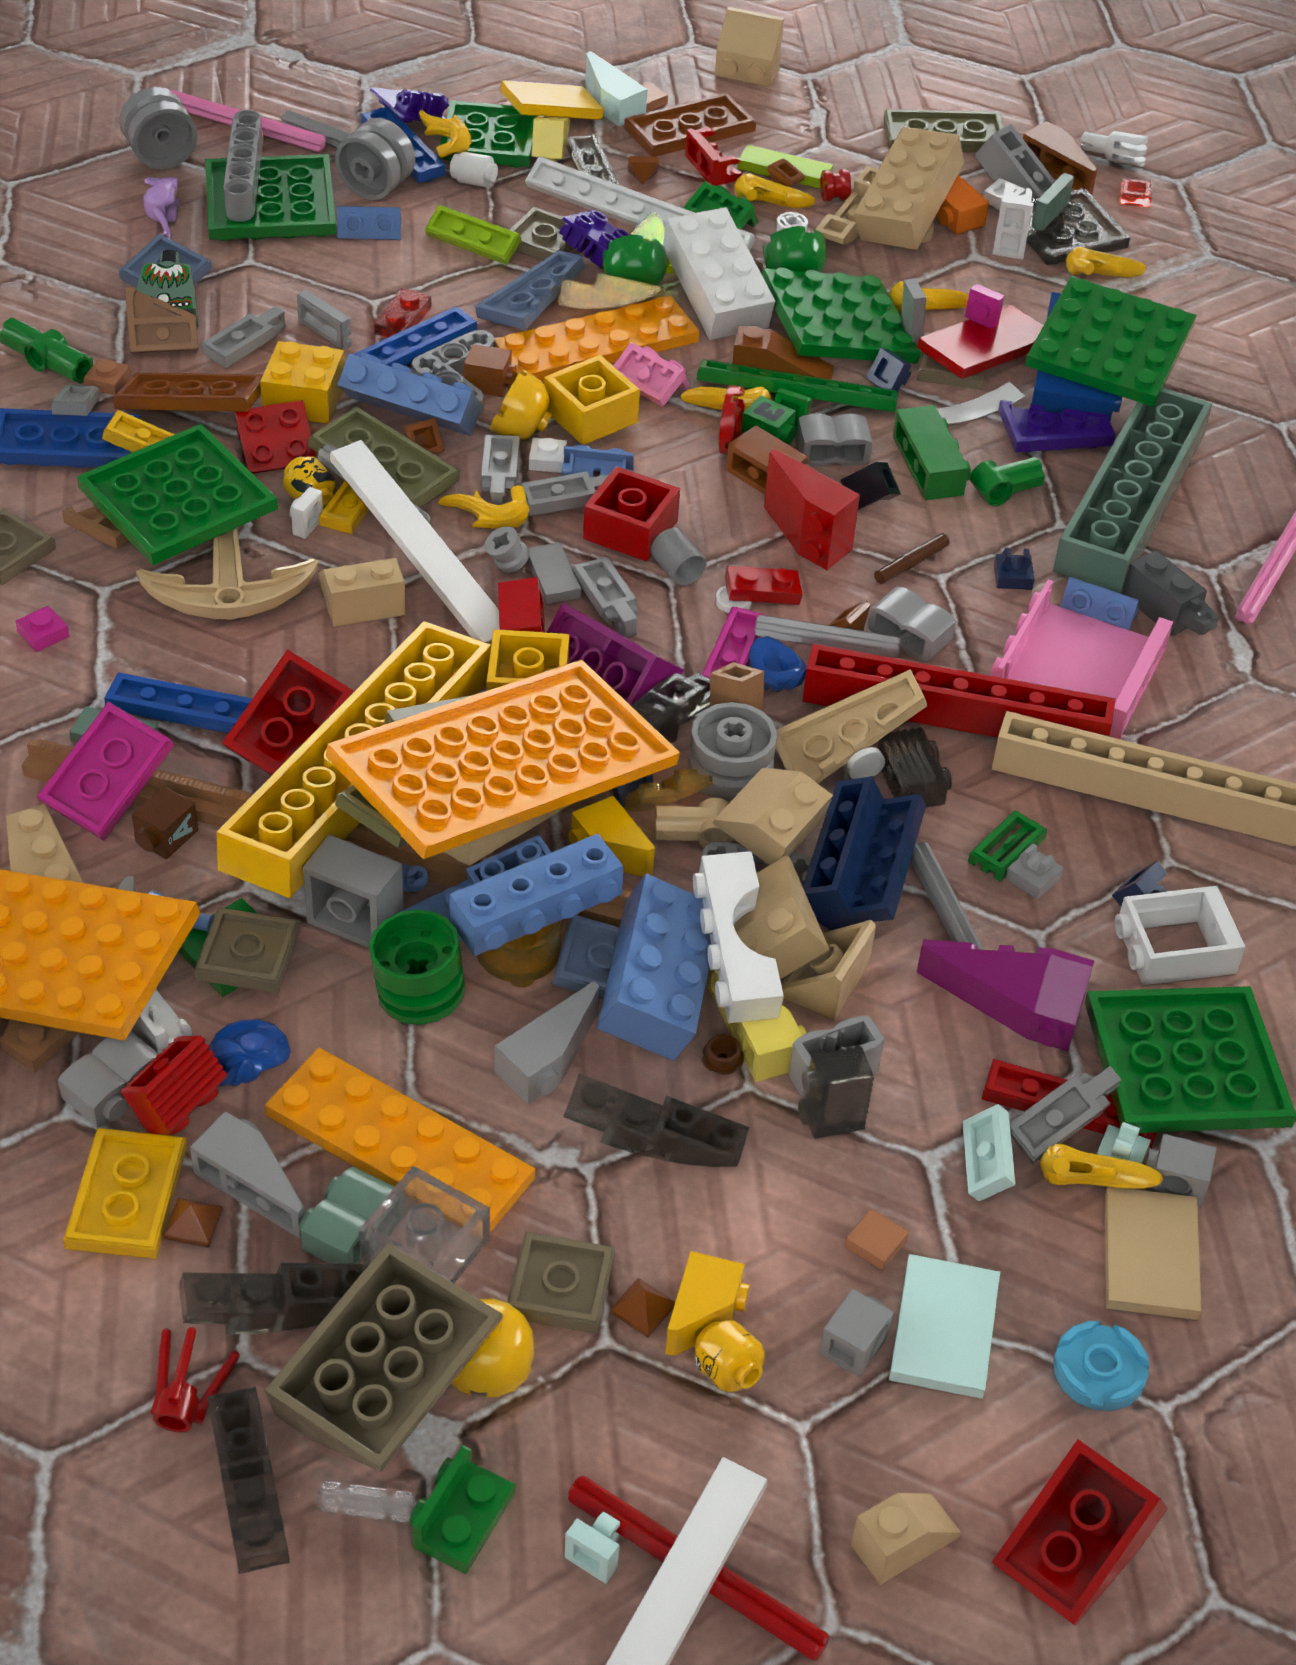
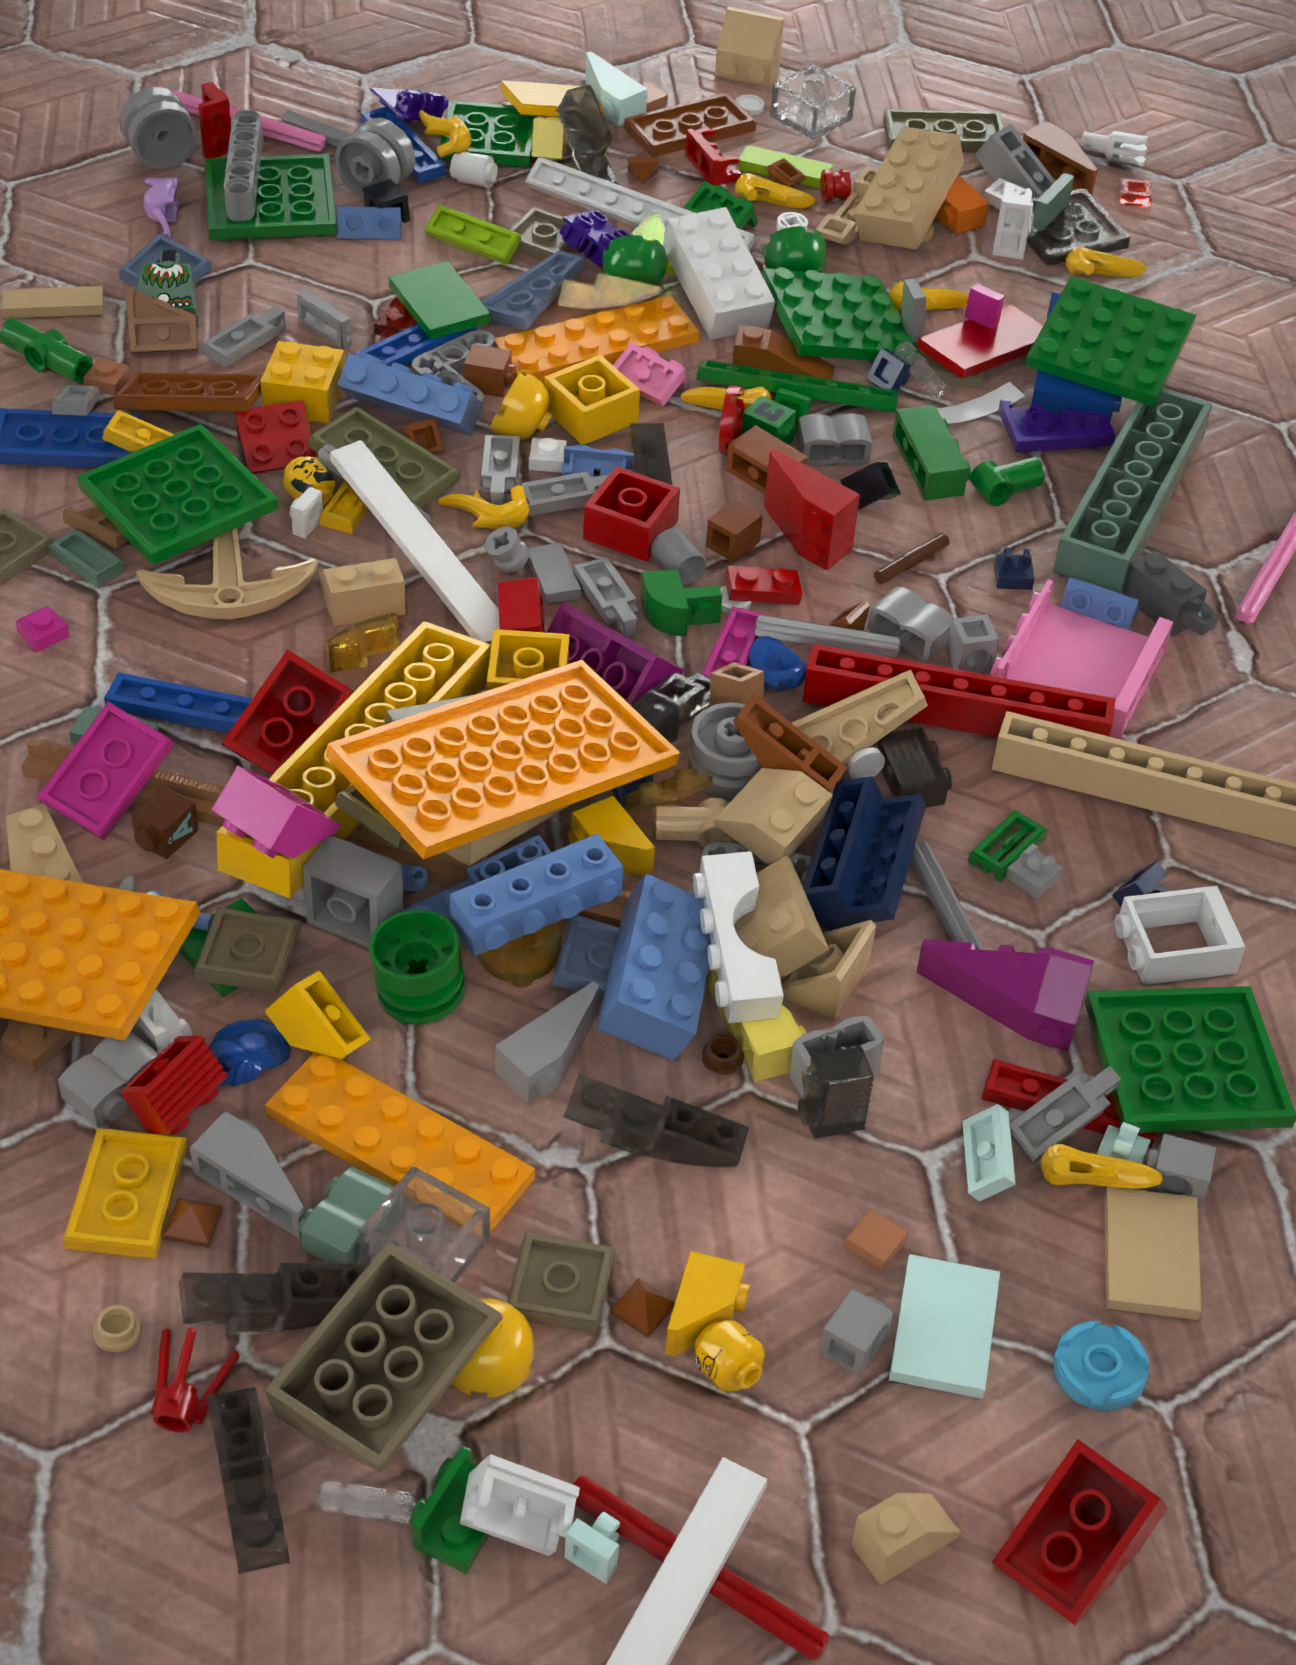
none -> tan tile [1,286,104,319]
none -> sand green tile [48,529,126,589]
none -> tan plate [93,1305,142,1352]
none -> red bracket [198,82,231,159]
none -> dark pink slope [211,766,341,859]
none -> yellow slope [265,970,371,1059]
none -> clear yellow slope [327,612,400,673]
none -> black panel [363,179,410,223]
none -> tile [388,261,490,339]
none -> white hinge [460,1454,580,1556]
none -> clear smoke brick [556,85,613,162]
none -> clear smoke tile [629,423,673,485]
none -> green brick [640,569,722,636]
none -> dark orange brick [706,499,763,562]
none -> dark orange slope [733,694,848,792]
none -> white piece [735,95,764,115]
none -> clear brick [770,64,856,140]
none -> clear axle [894,340,947,399]
none -> light grey brick [946,614,999,674]

